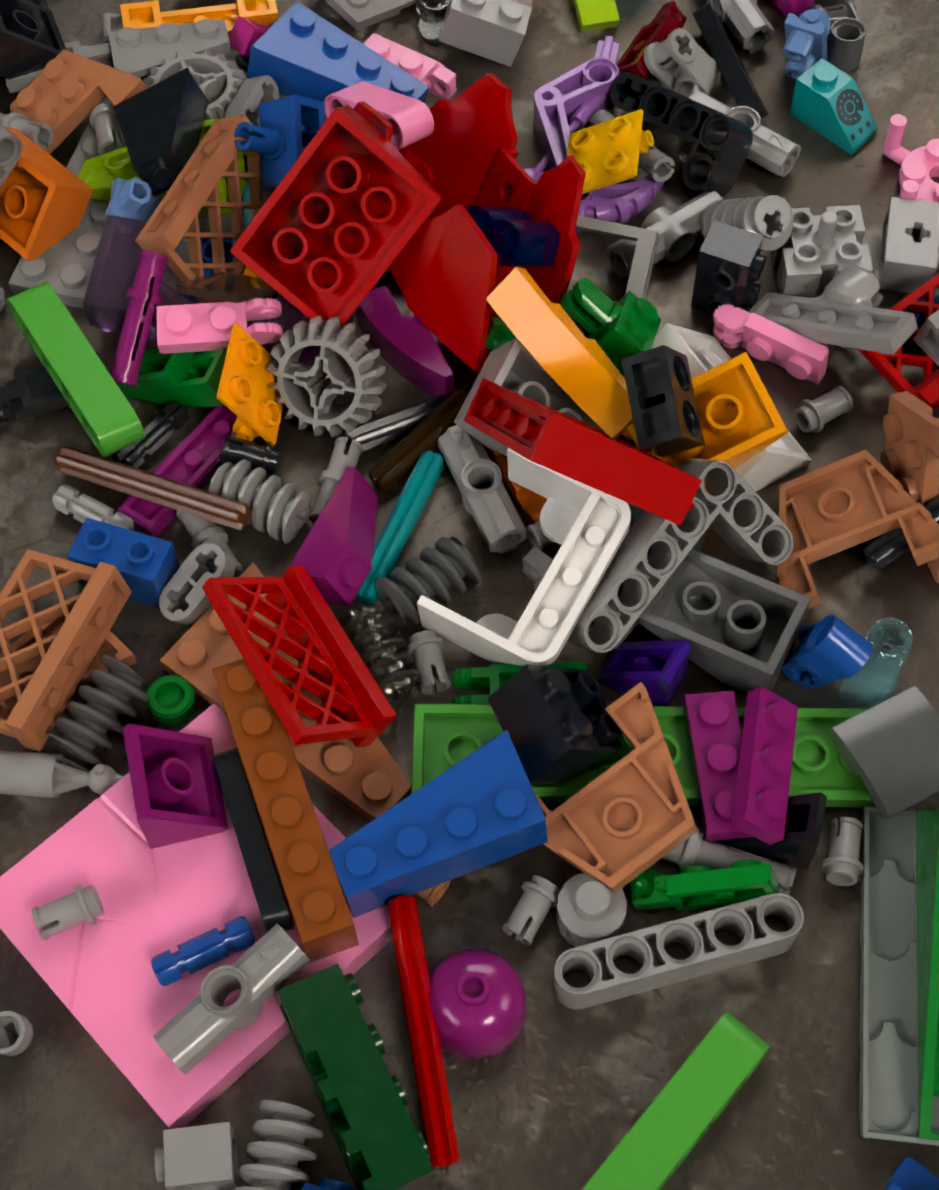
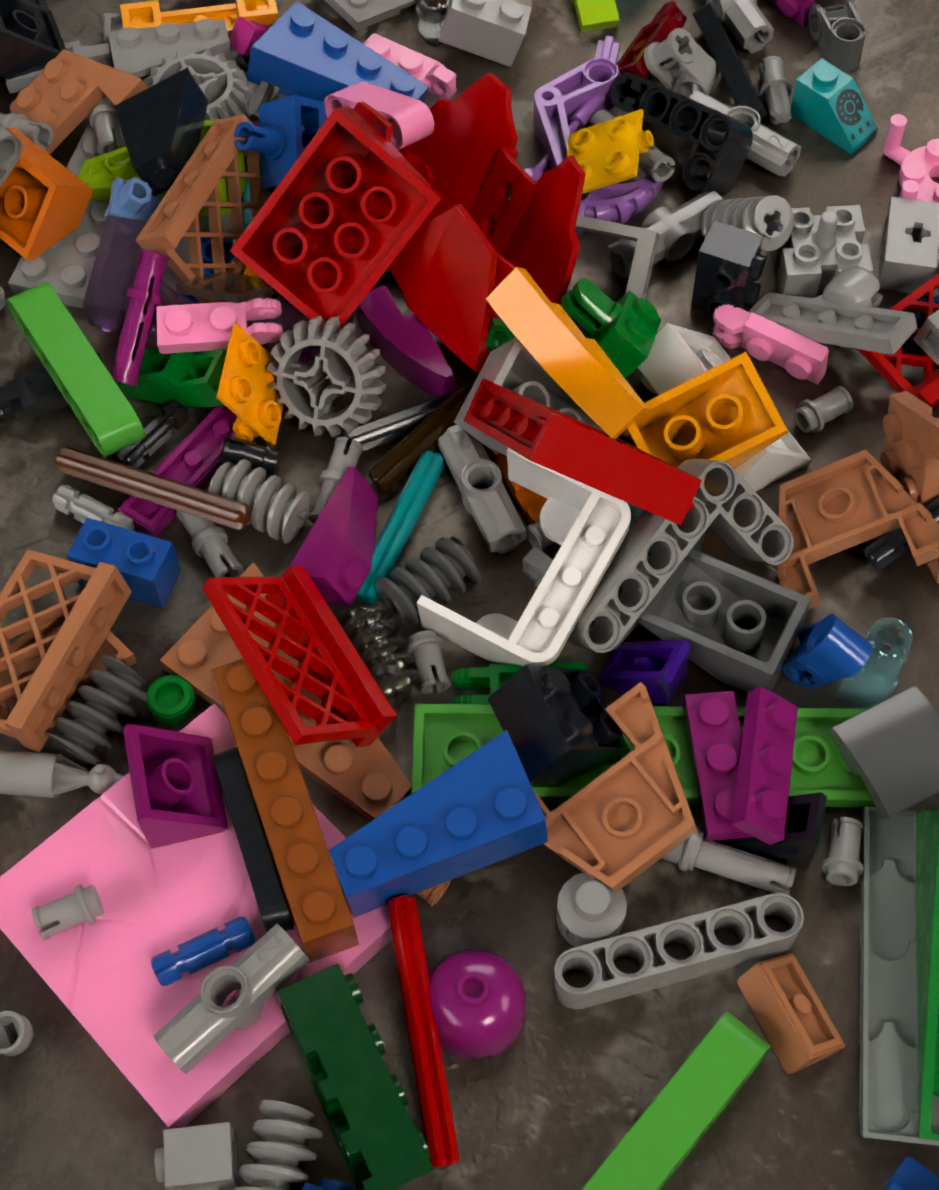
light grey beam [159,543,236,626] -> none
light grey beam [225,75,279,126] -> none
clear blue brick [467,206,561,267] -> none
light grey pin [502,875,560,946] -> none
black brick [621,345,705,458] -> none
green hinge [631,859,779,912] -> none
medium blue hips [783,9,831,80] -> none
none -> nougat slope [737,953,846,1074]
none -> light grey axle [758,56,792,125]

